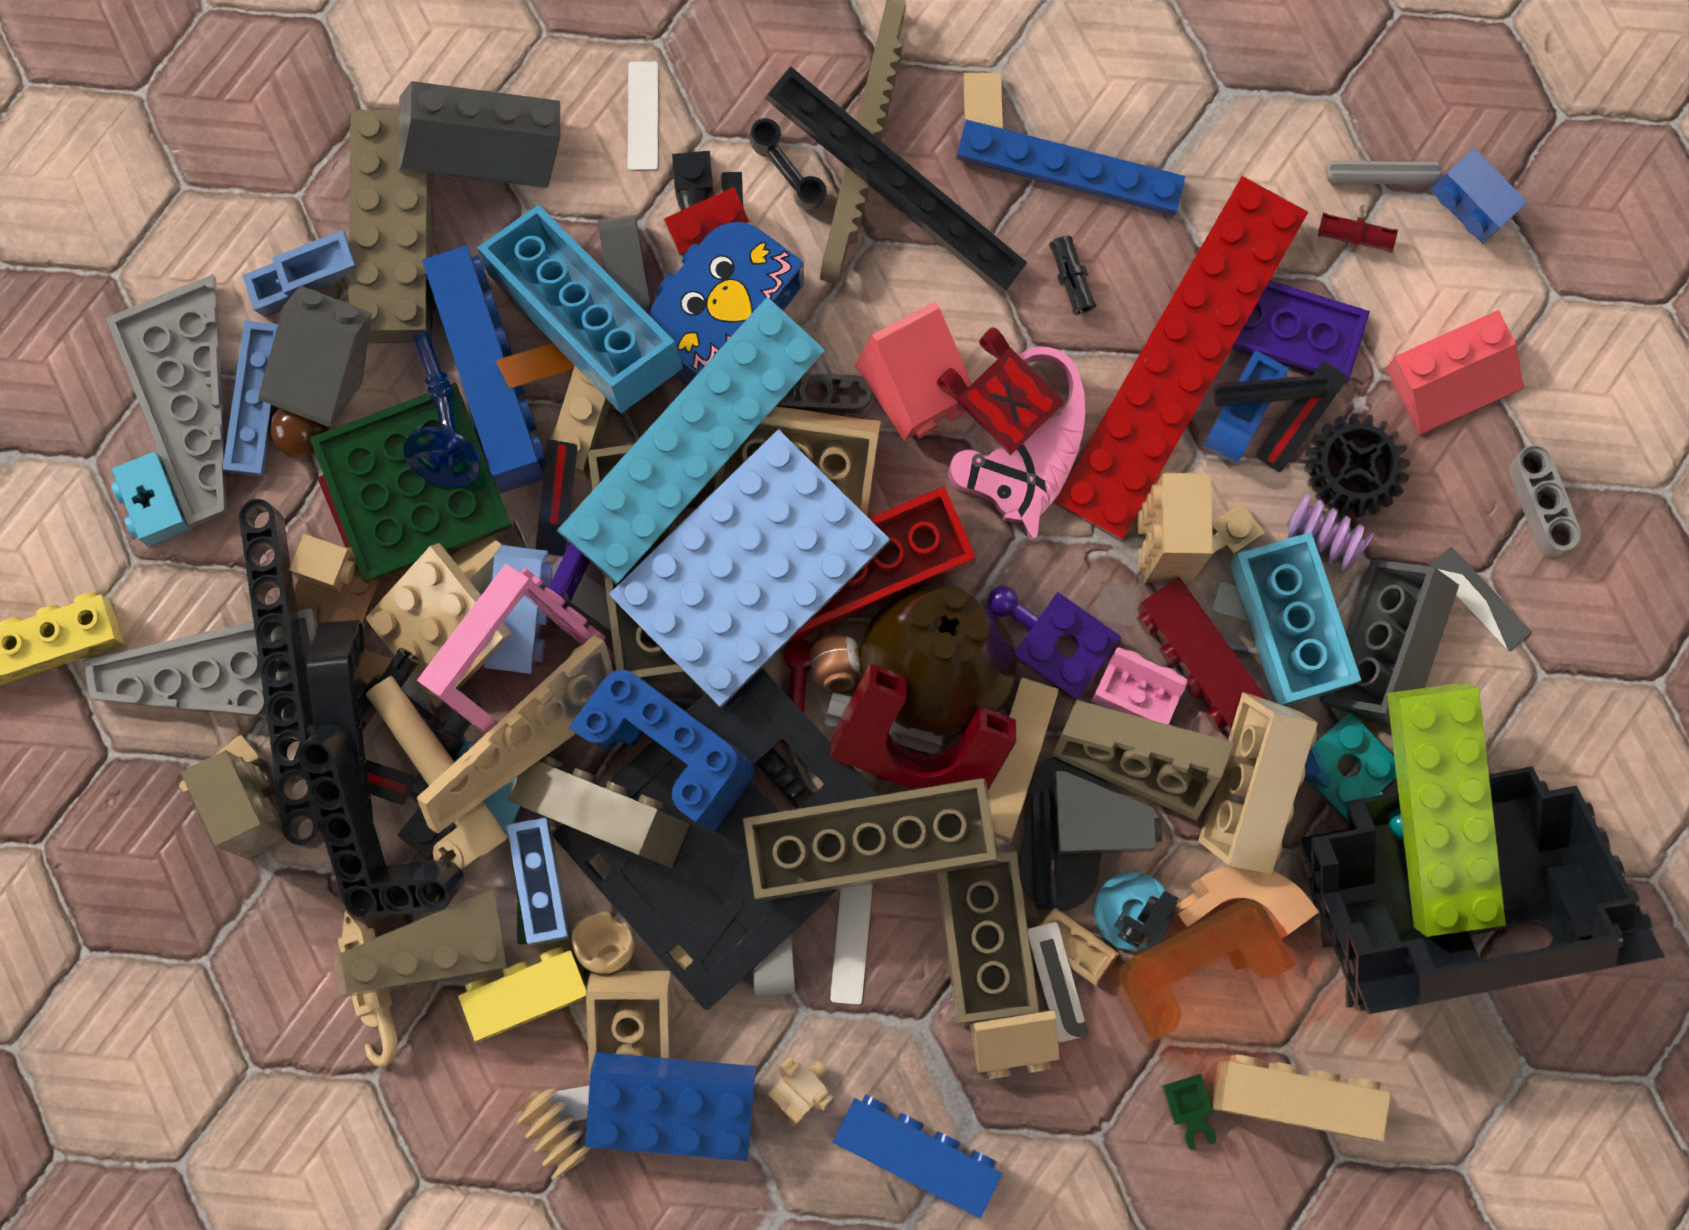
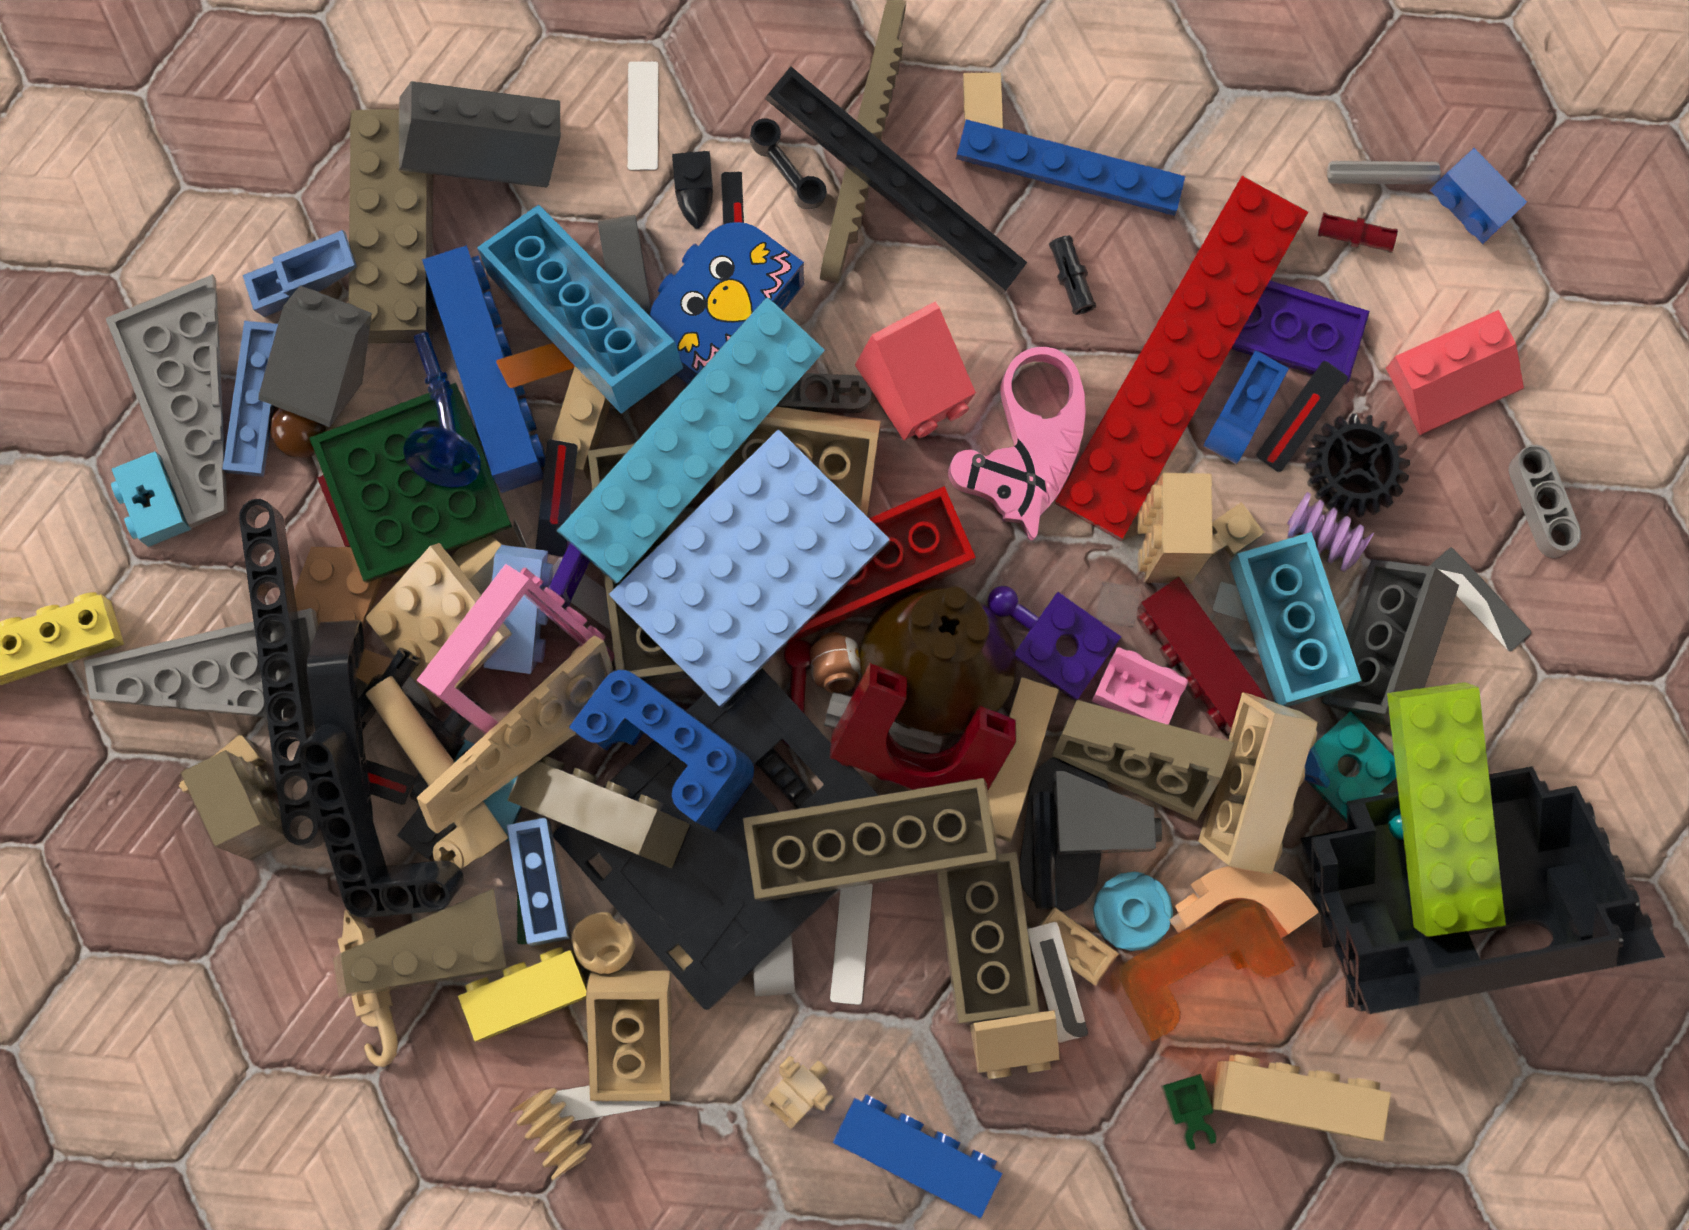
tan brick [289,533,356,592] -> none
blue brick [585,1052,756,1161] -> none
red brick [663,187,750,254] -> none
flag [937,327,1065,456] -> none
black bracket [1114,890,1178,948] -> none
black axle [1213,375,1329,407] -> none

